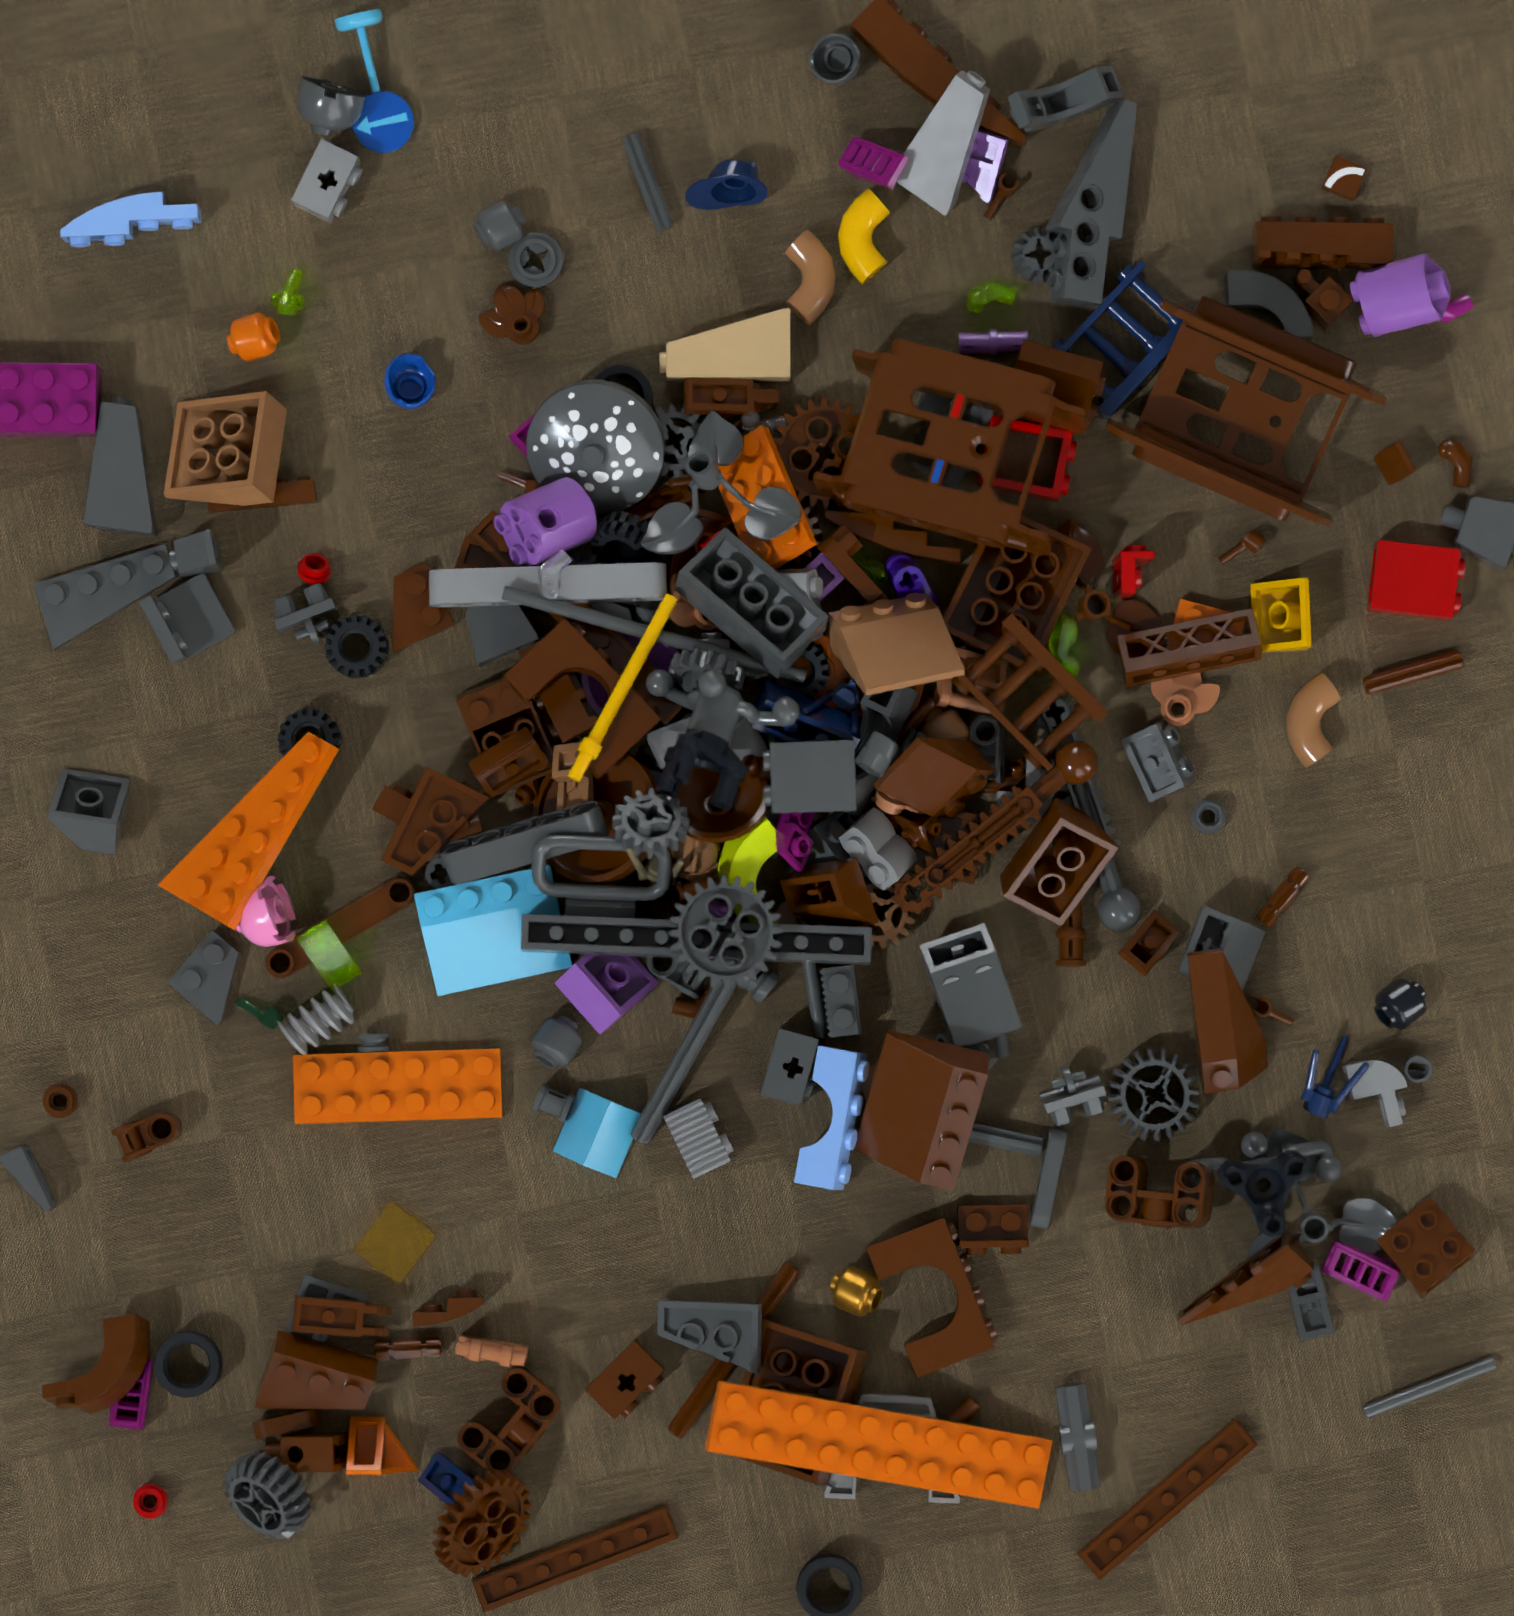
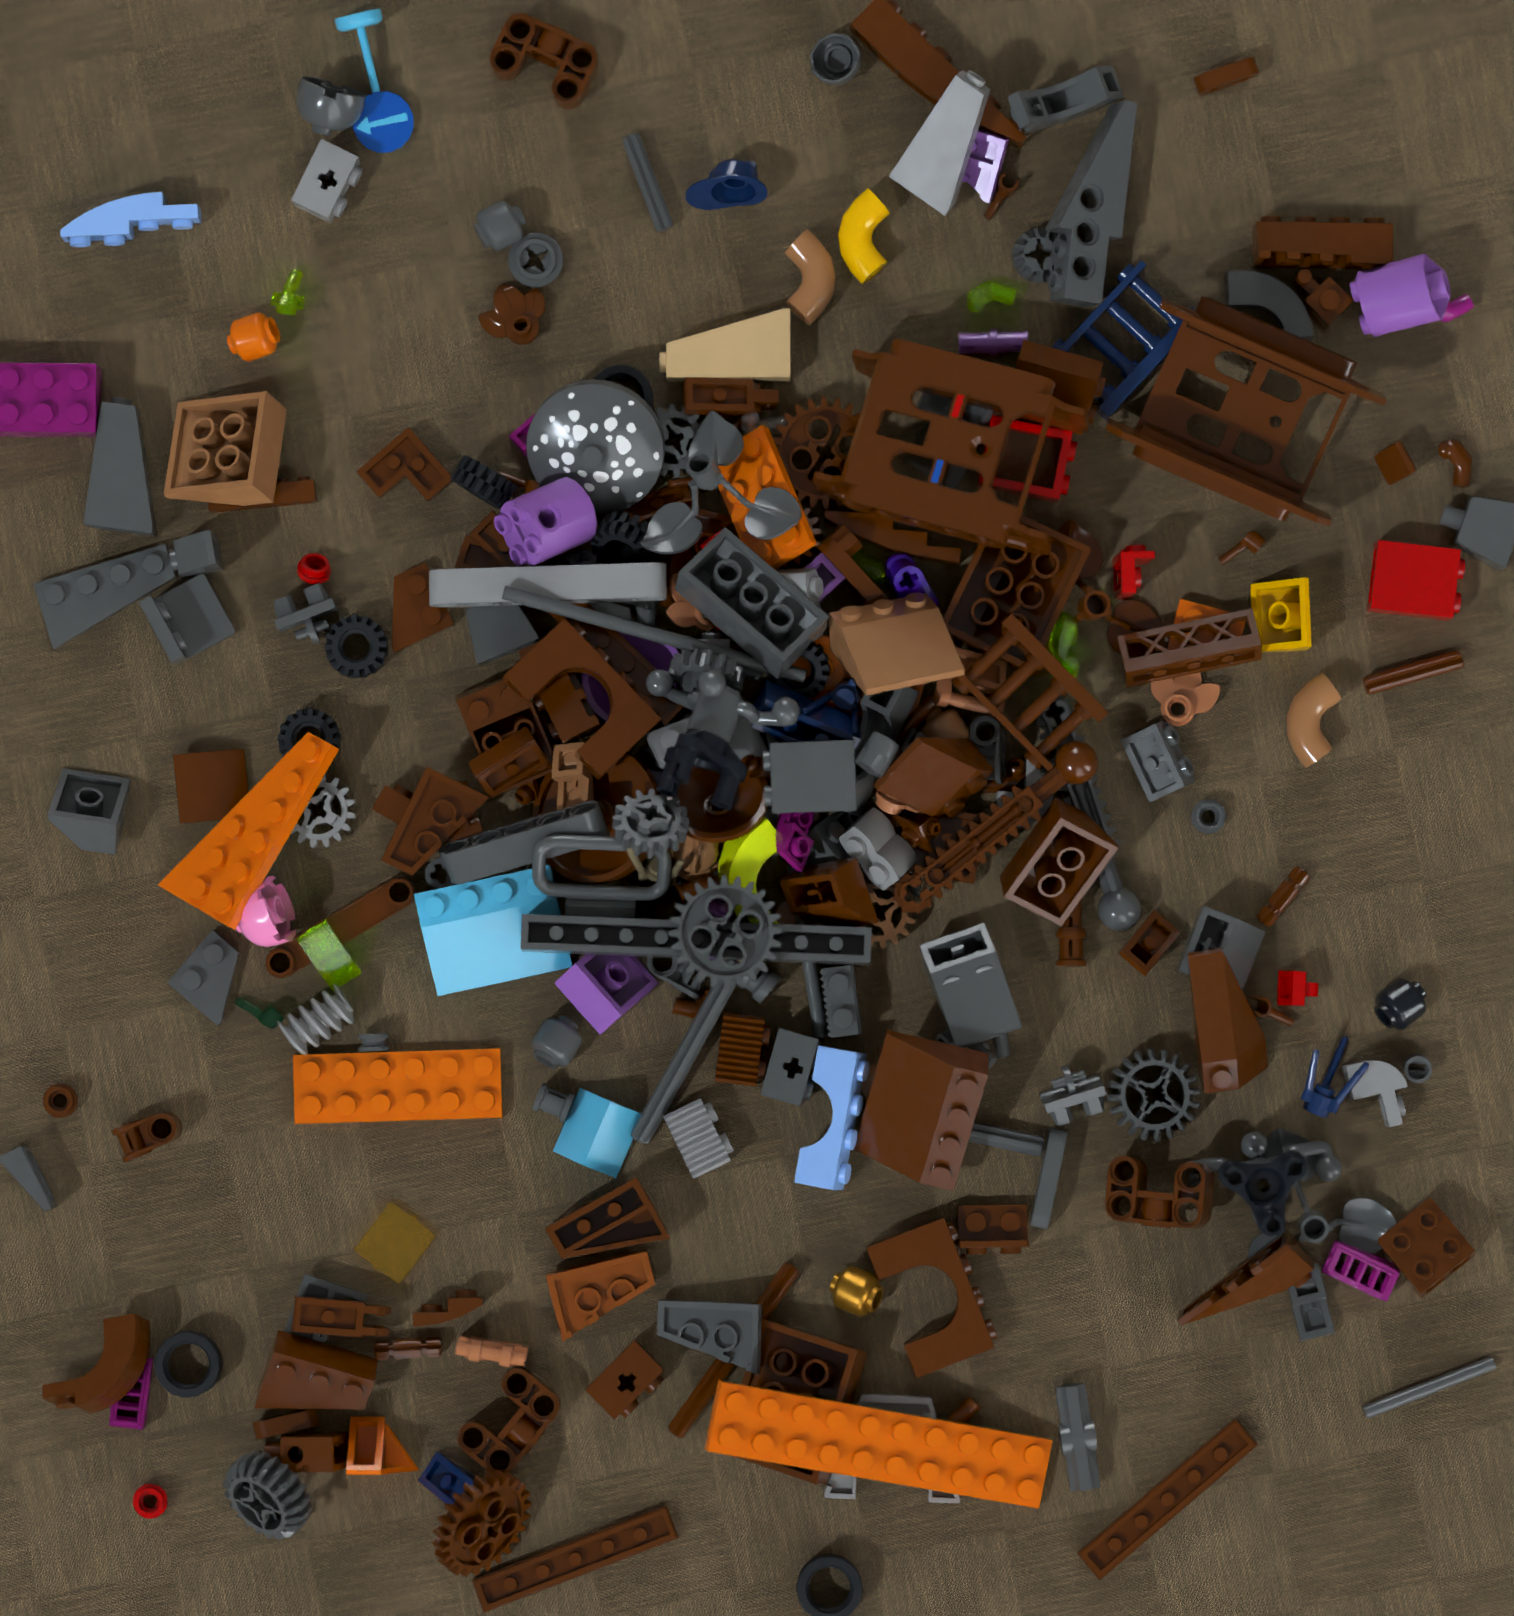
blue hair [383,353,436,409] -> none
clear arm [538,548,573,600] -> none
yellow bar [567,593,678,782] -> none
magenta slope [838,137,909,189] -> none
reddish brown tile [1321,155,1367,202] -> none
none -> reddish brown slope [173,749,249,824]
none -> light grey gear [290,774,356,848]
none -> reddish brown plate [356,427,453,502]
none -> black tyre [450,455,517,510]
none -> reddish brown beam [490,13,598,110]
none -> reddish brown wedge [545,1176,671,1259]
none -> dark orange wing [546,1248,655,1342]
none -> reddish brown brick [715,1012,771,1086]
none -> reddish brown beam [1193,57,1260,96]
none -> red tile [1277,970,1318,1006]

